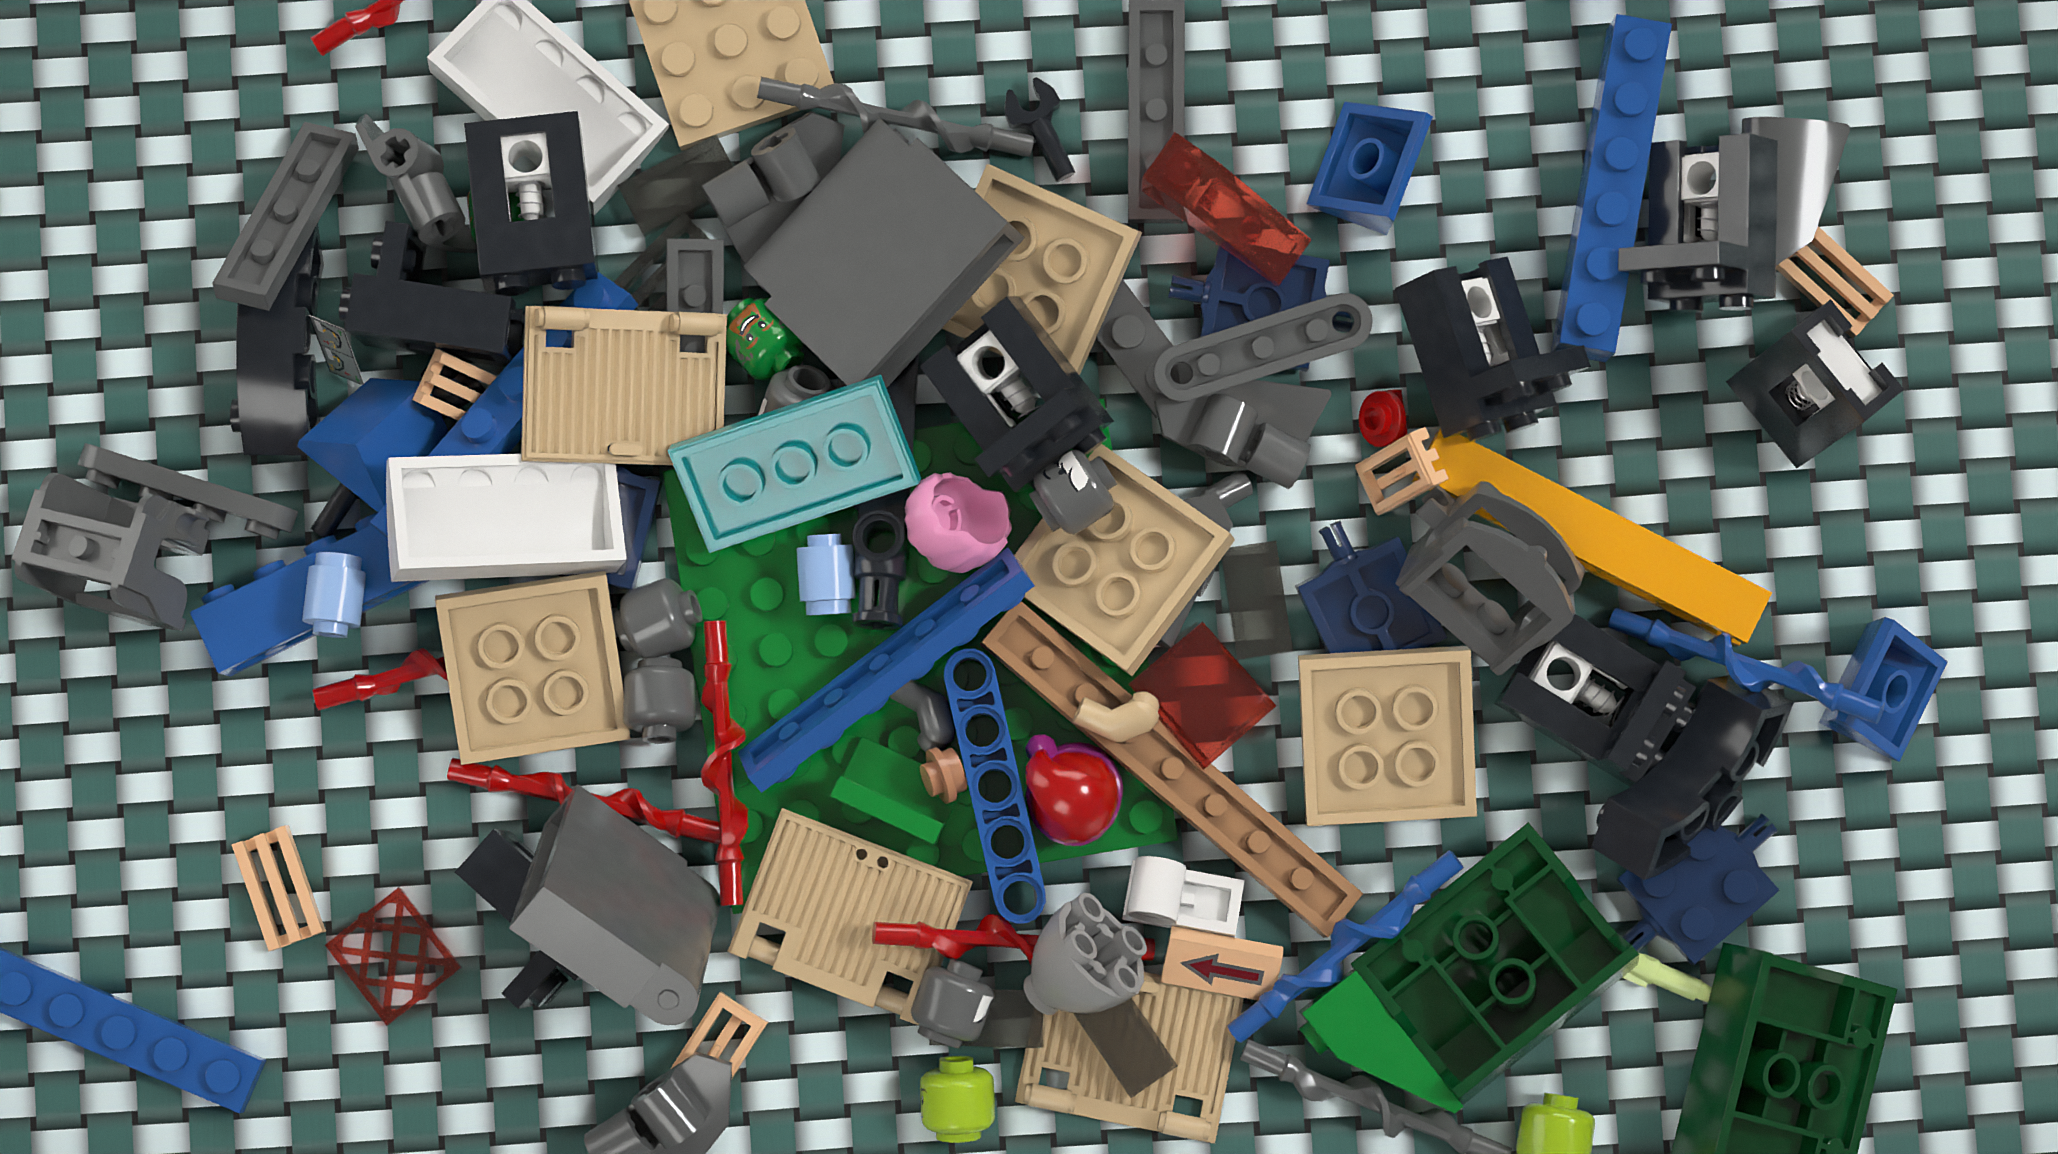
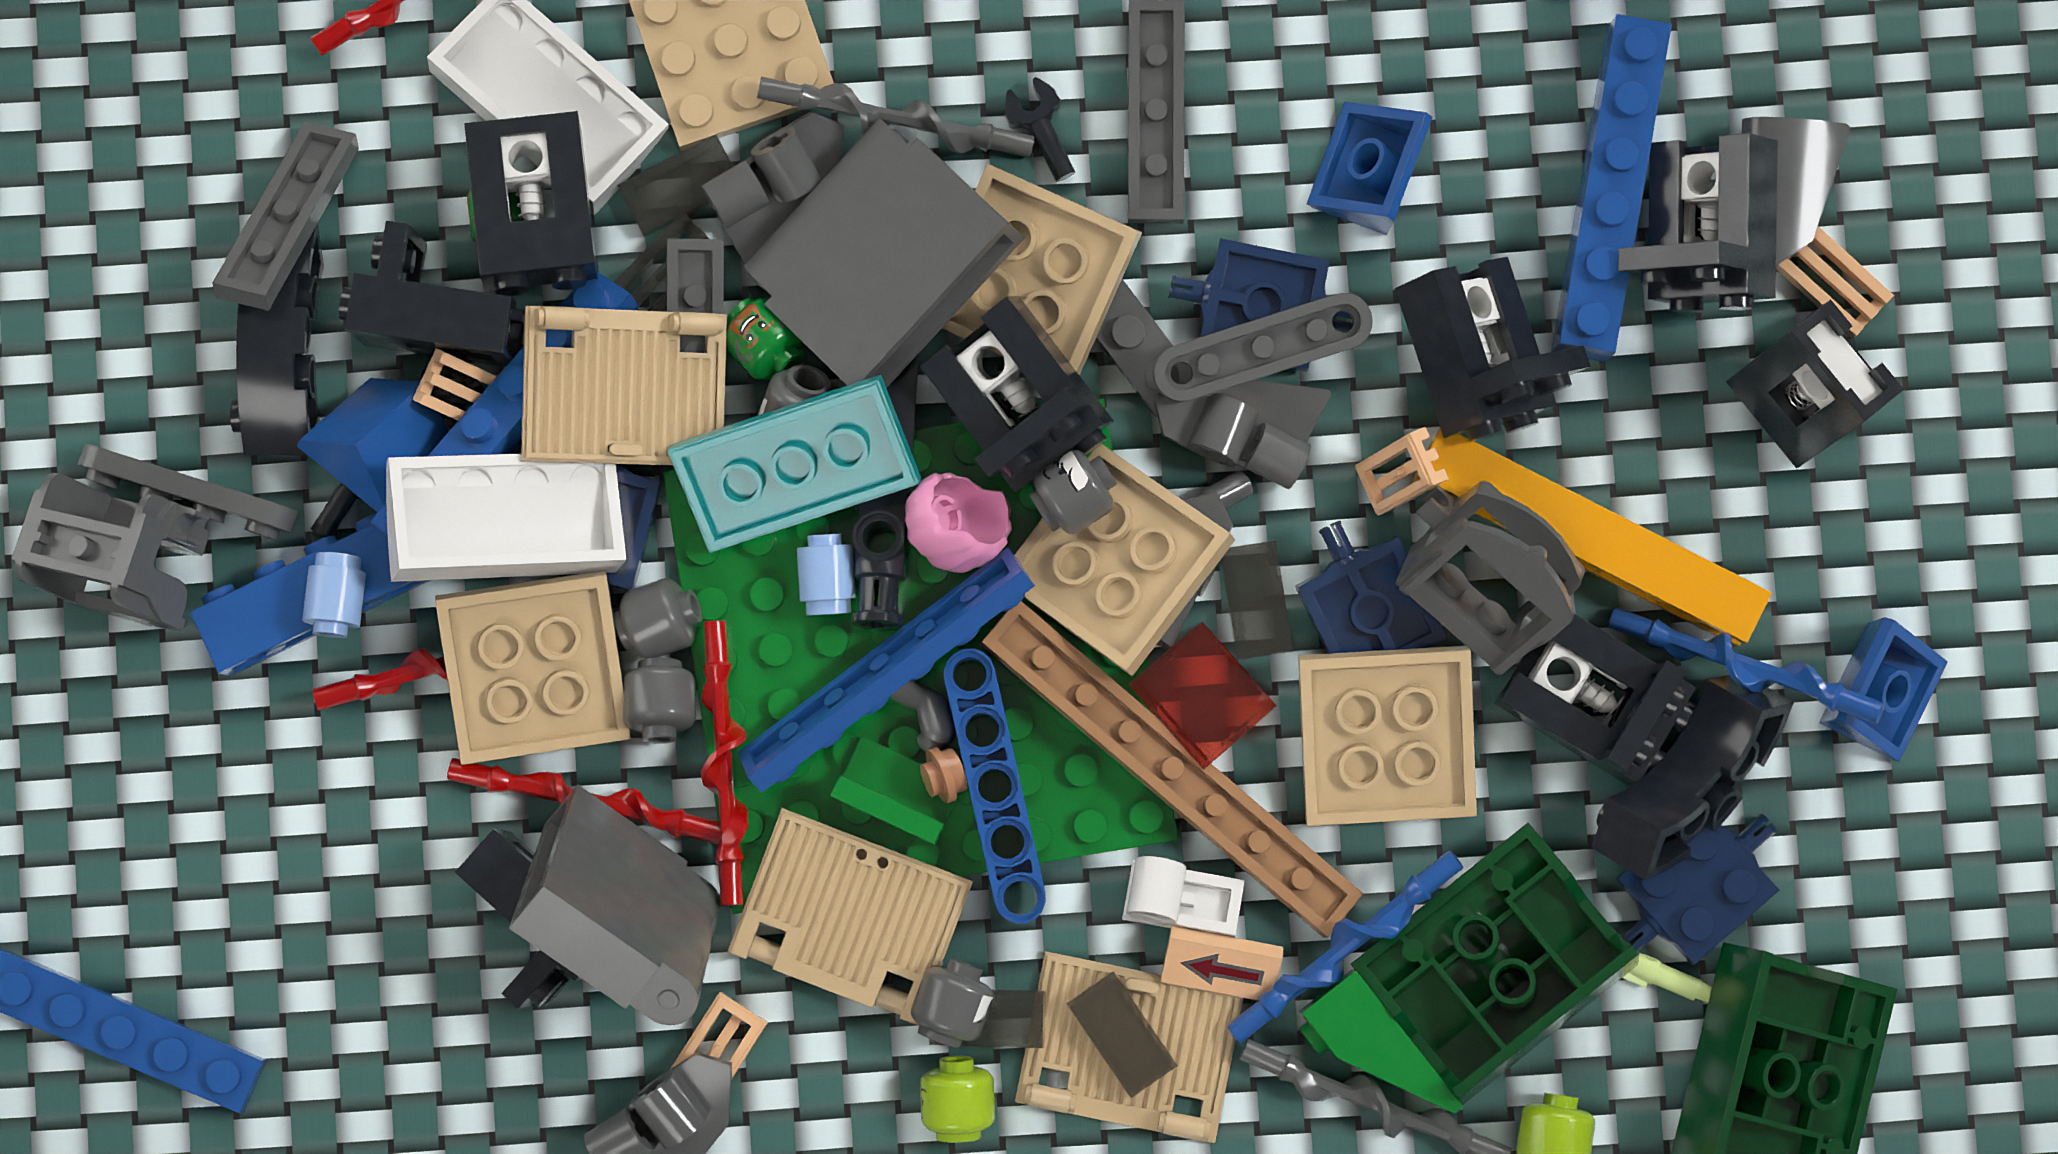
light nougat tile [232,825,326,951] -> none
light grey sticker [308,315,364,385] -> none
clear red window [325,887,462,1026] -> none
dark grey panel [355,114,477,253] -> none
red piece [872,914,1155,965] -> none
light grey piece [1024,893,1147,1015] -> none
red piece [1025,734,1123,846] -> none
tan arm [1072,691,1160,742] -> none
clear red slope [1141,132,1311,287] -> none
red plate [1359,389,1408,447] -> none

